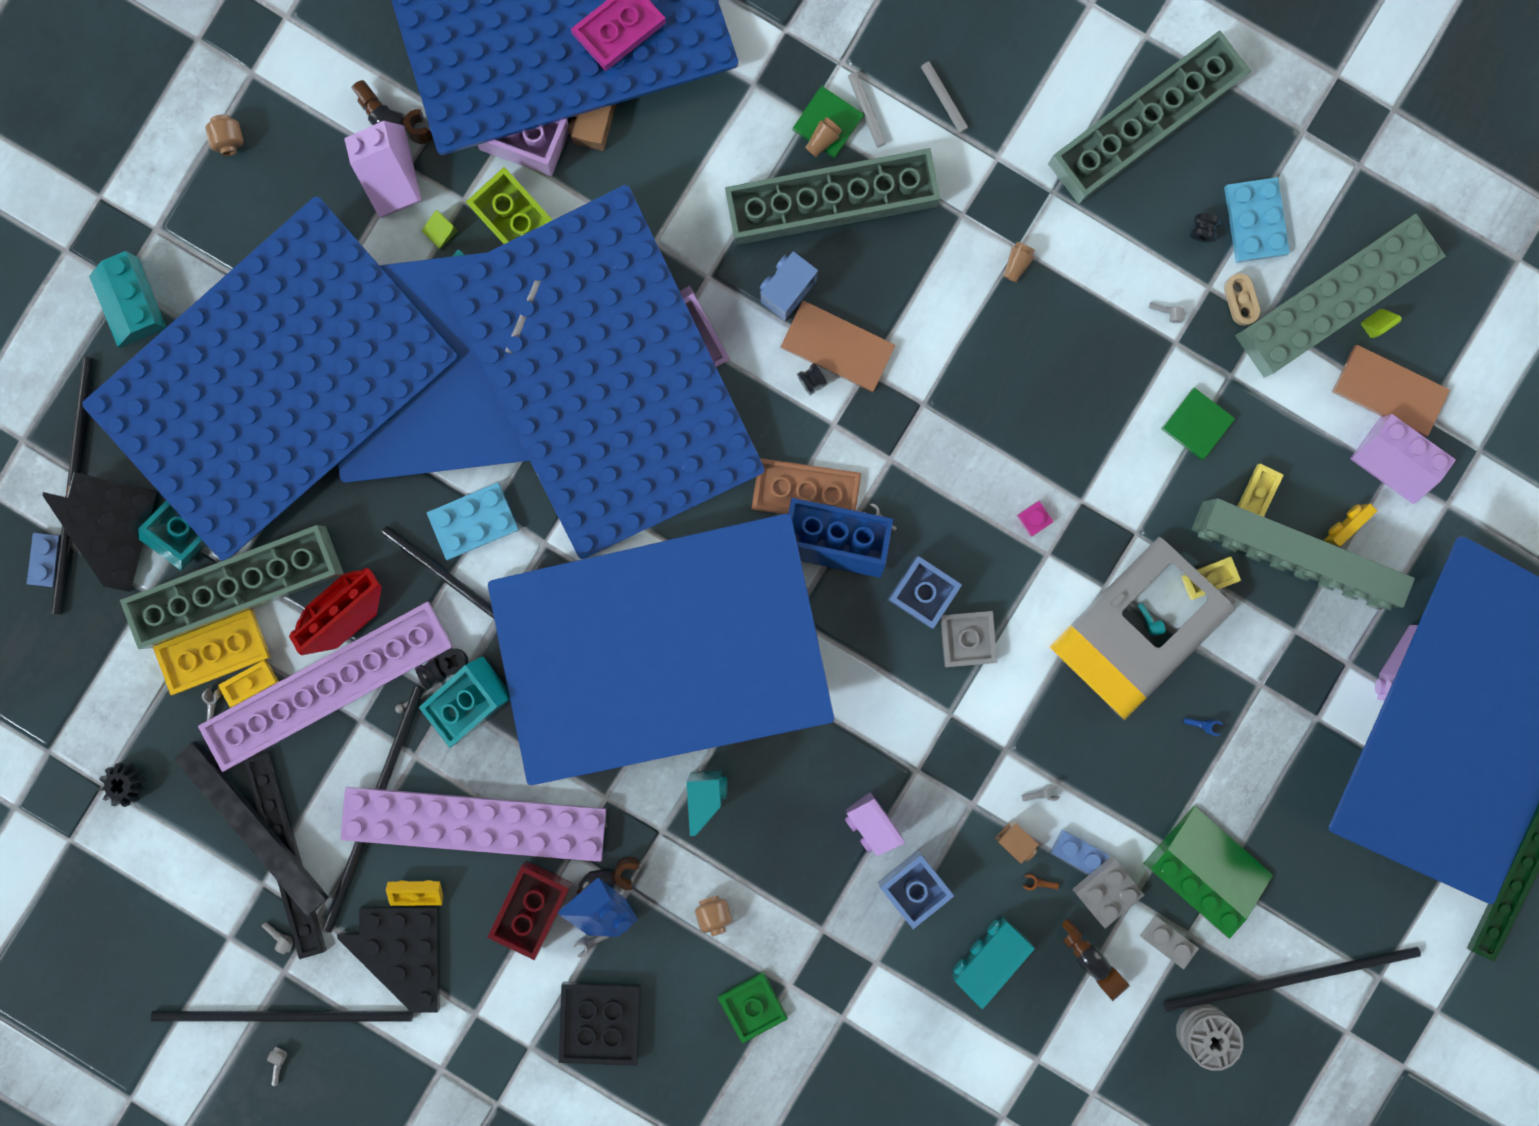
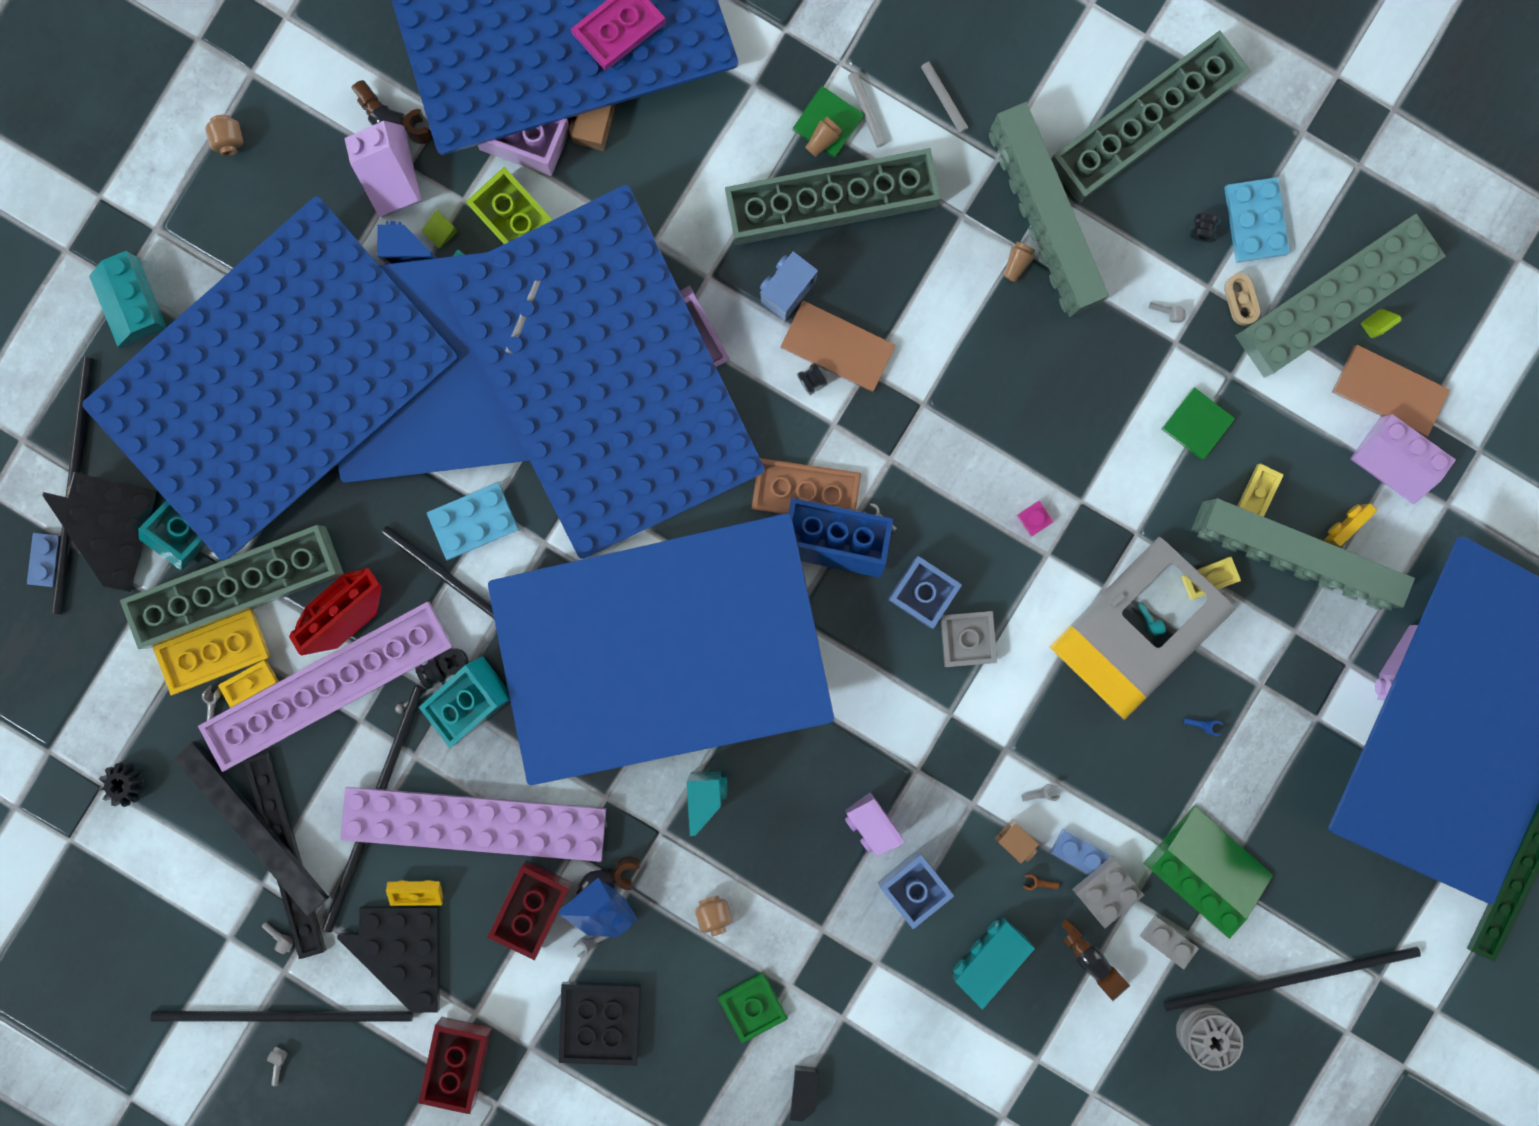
none -> blue slope [377,221,437,264]
none -> dark red brick [418,1017,492,1114]
none -> black piece [790,1065,819,1122]
none -> sand green brick [989,102,1109,317]

